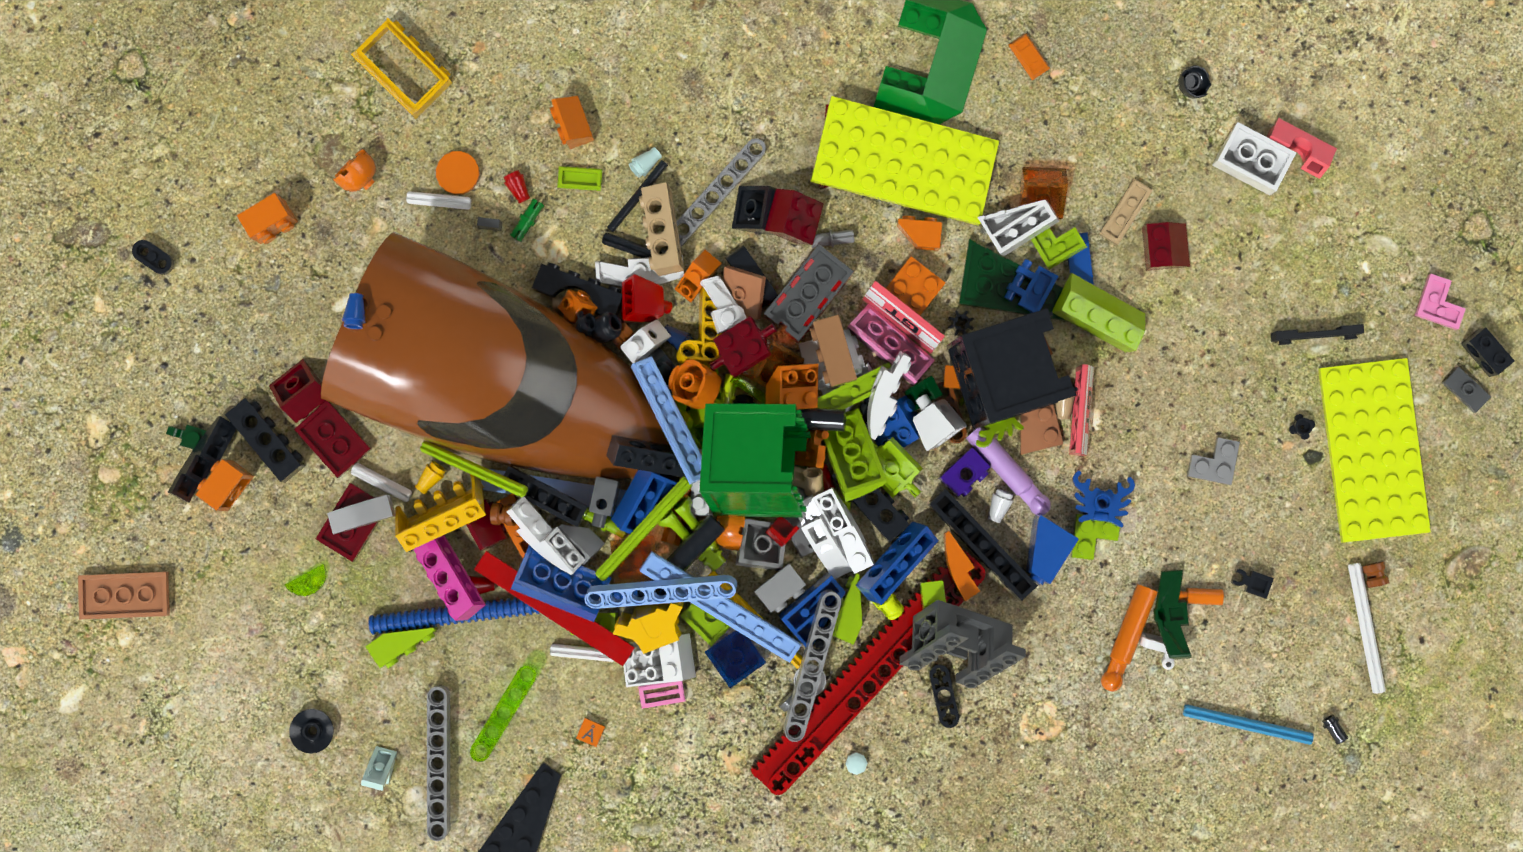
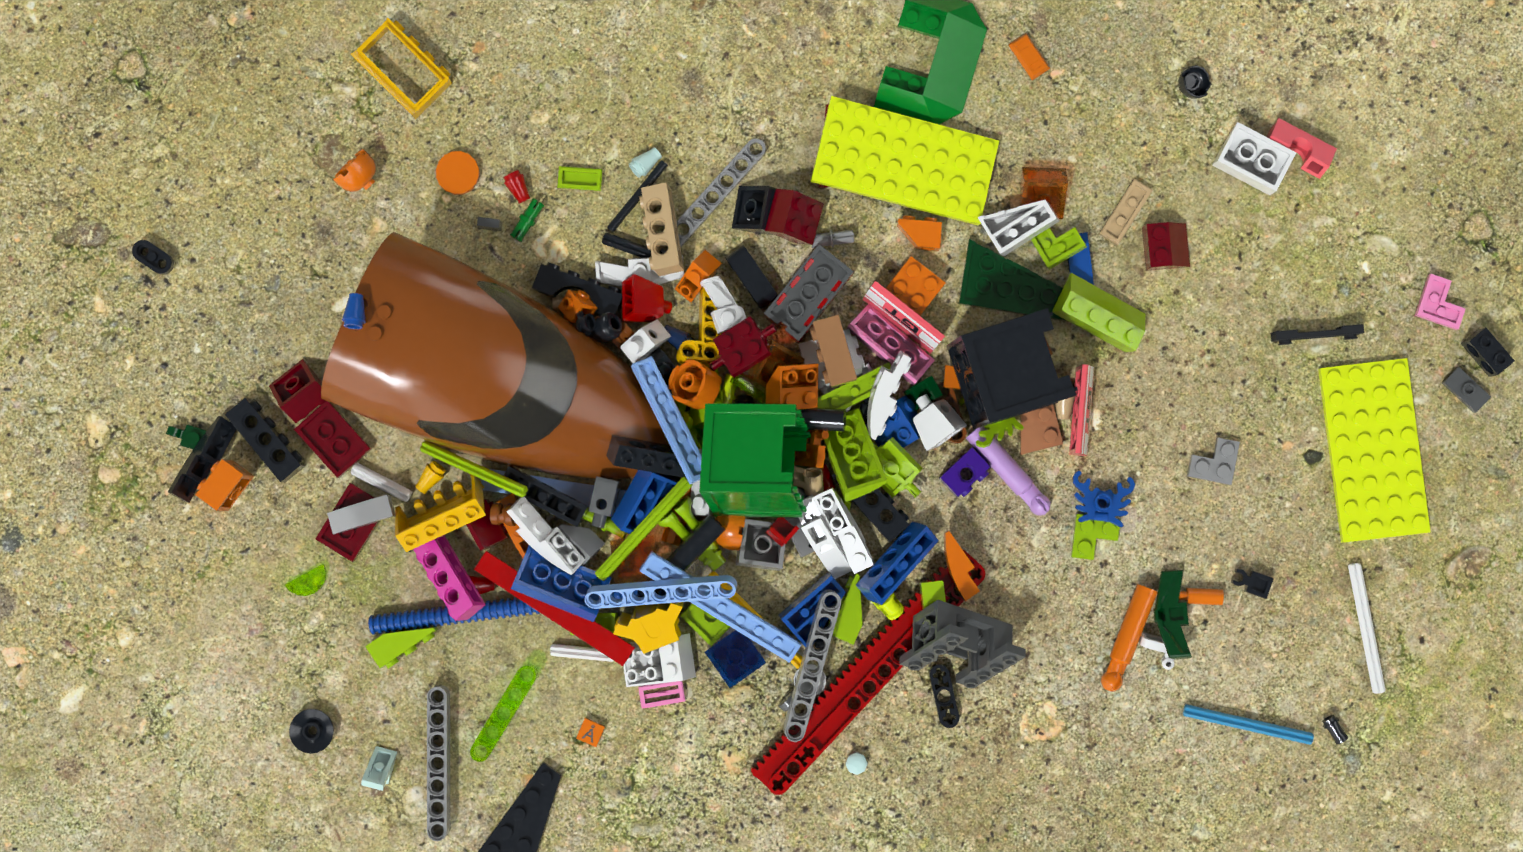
nougat plate [78,572,170,620] -> none
orange brick [236,193,298,244] -> none
white axle [406,191,471,210] -> none
orange slope [549,96,594,149] -> none
nougat plate [723,265,766,320] -> none
light grey brick [754,563,806,613] -> none
black brick [928,489,1038,601] -> none
black gear [947,310,974,336] -> none
white cone [988,489,1013,523] -> none
blue plate [1004,259,1058,313] -> none
blue slope [1026,515,1079,585] -> none
black plate [1289,414,1315,440] -> none
dark orange wheel [1362,561,1390,588] -> none

